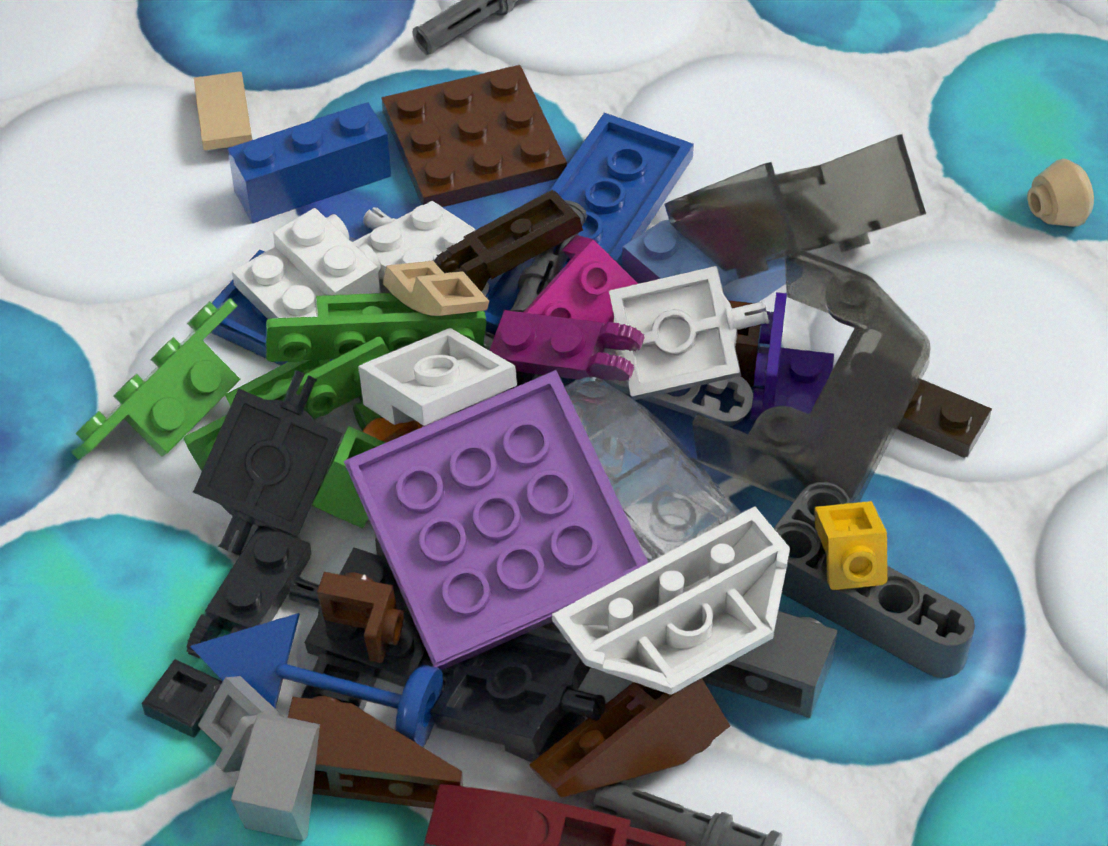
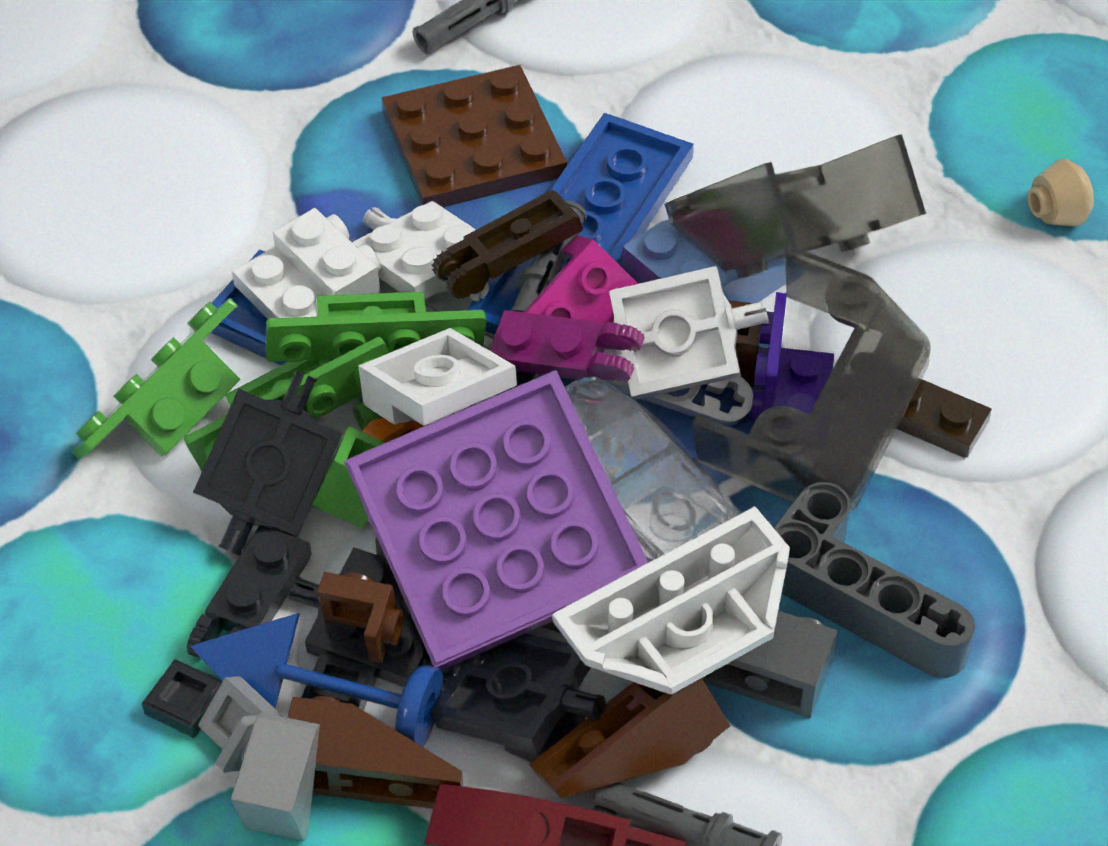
tan slope [194,71,252,150] -> none
blue brick [227,102,391,223] -> none
tan slope [383,261,489,316] -> none
yellow bracket [815,501,888,590] -> none

